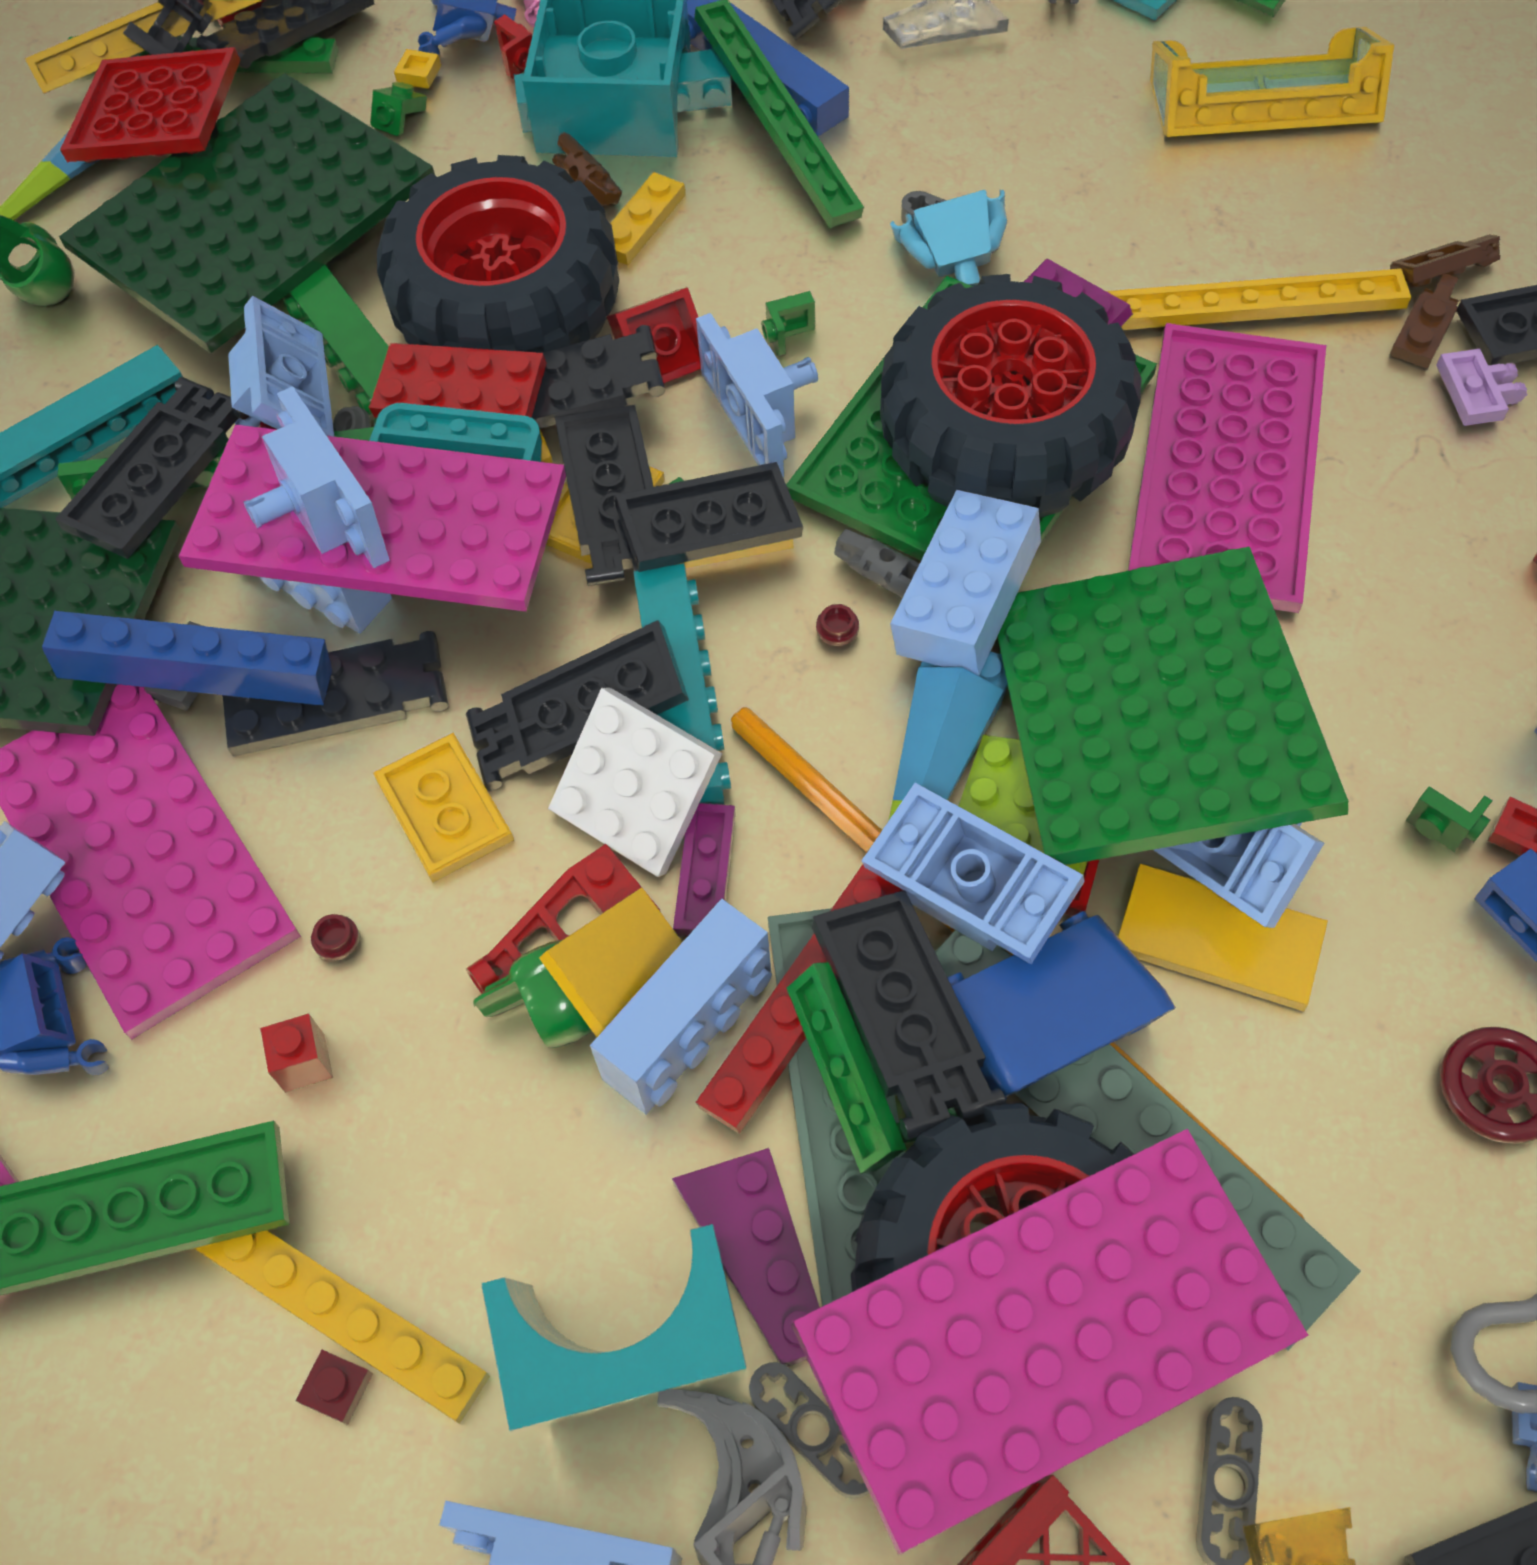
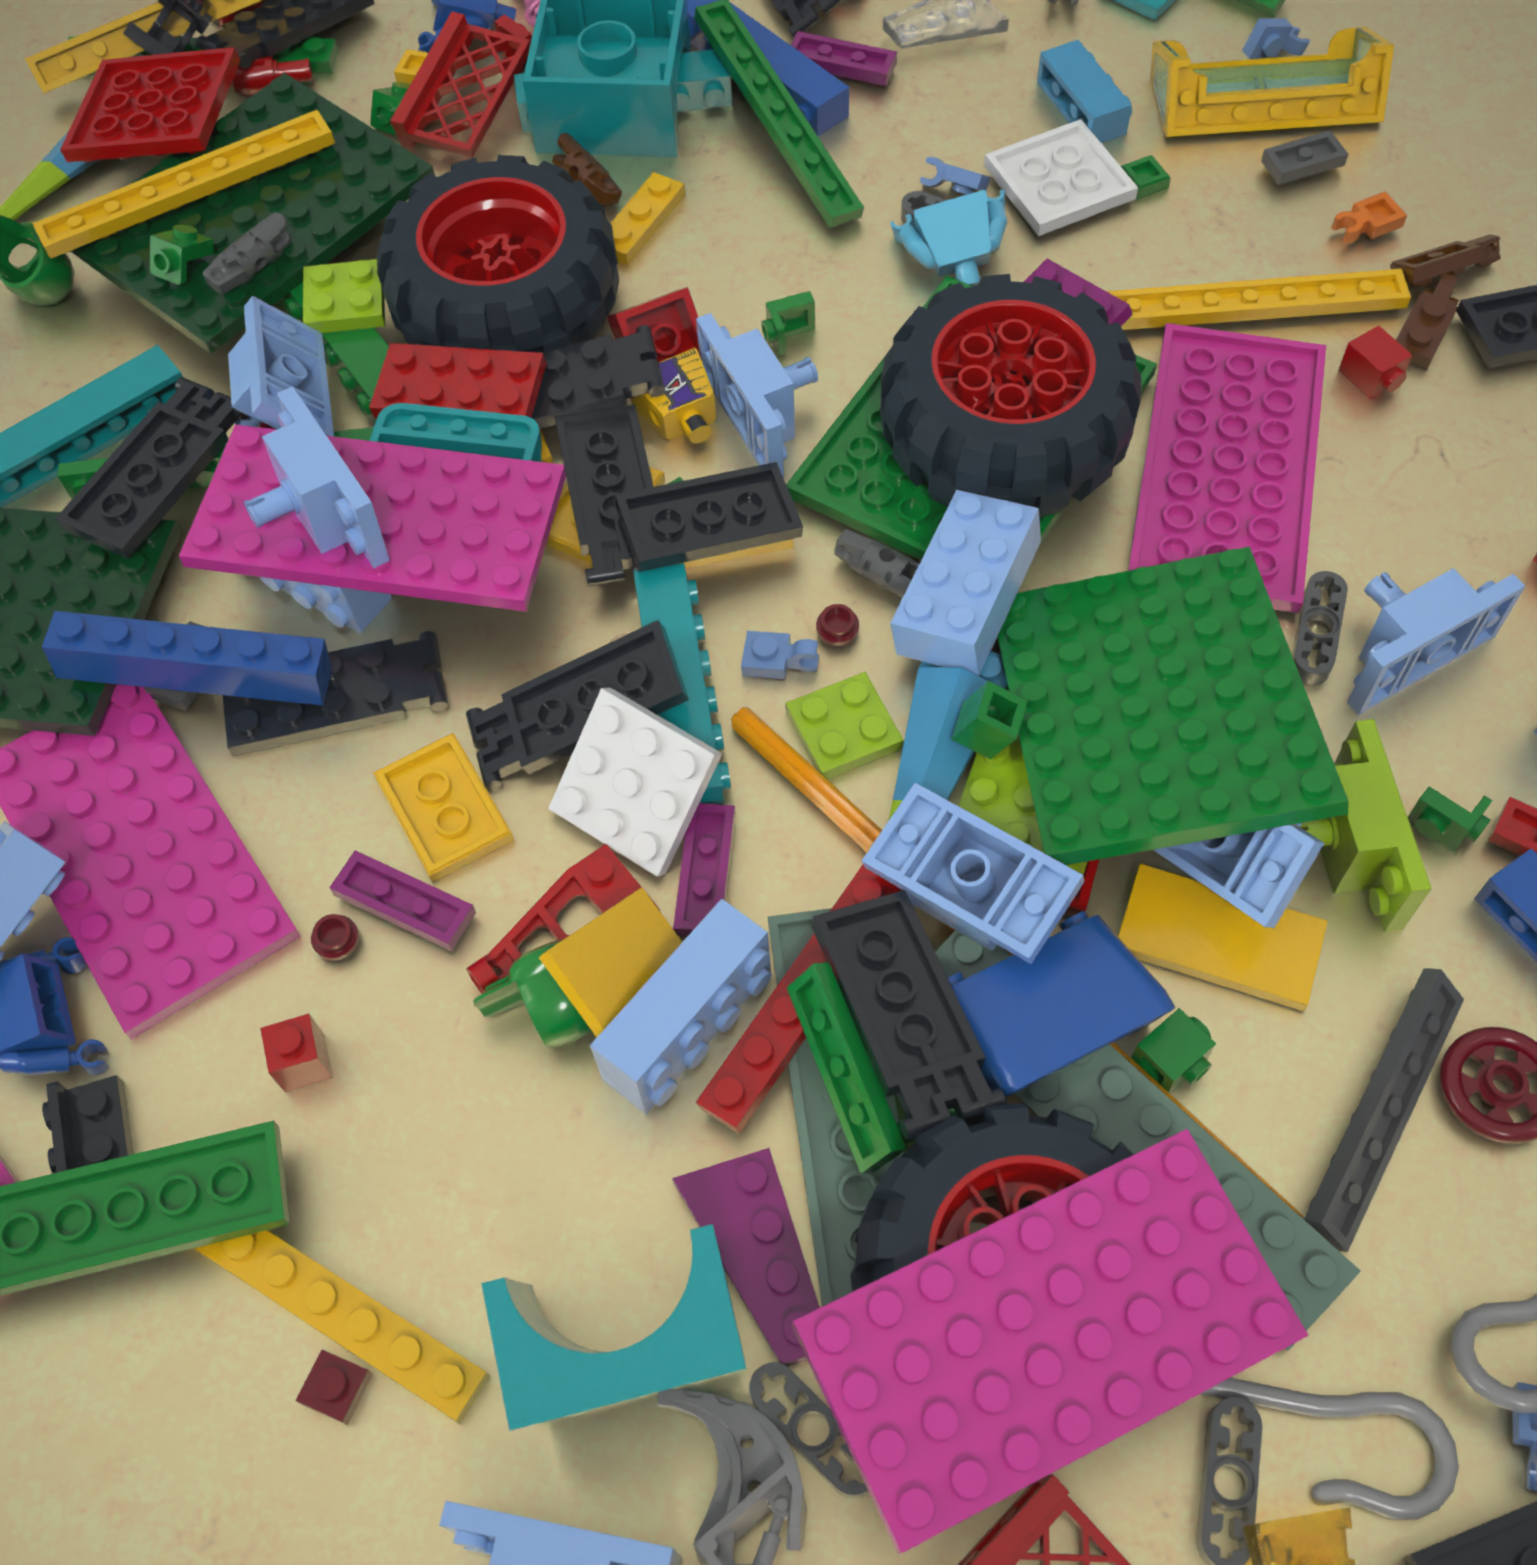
dark grey plate [333,406,370,431] -> none
lavender hinge [1436,349,1527,426] -> none
none -> yellow plate [32,110,335,259]
none -> black bracket [42,1075,134,1173]
none -> green bracket [150,225,214,285]
none -> dark grey hinge [203,212,291,295]
none -> red arm [233,56,313,96]
none -> lime plate [303,259,385,333]
none -> magenta plate [329,850,476,951]
none -> red fence [390,12,531,158]
none -> yellow torso [631,348,717,444]
none -> medium blue plate [741,631,819,679]
none -> lime plate [785,671,904,780]
none -> magenta plate [791,31,897,86]
none -> medium blue plate [920,157,991,195]
none -> green brick [951,681,1028,760]
none -> white plate [984,119,1138,236]
none -> dark azure brick [1037,40,1132,144]
none -> green tile [1121,155,1171,200]
none -> green brick [1131,1008,1216,1093]
none -> light grey piece [1201,1377,1459,1520]
none -> medium blue plate [1242,18,1310,59]
none -> dark grey plate [1261,130,1348,185]
none -> dark grey beam [1292,571,1348,686]
none -> lime brick [1300,719,1432,932]
none -> dark grey plate [1304,968,1464,1253]
none -> orange plate [1331,191,1407,244]
none -> red brick [1338,325,1412,400]
none -> light blue brick [1347,568,1526,715]

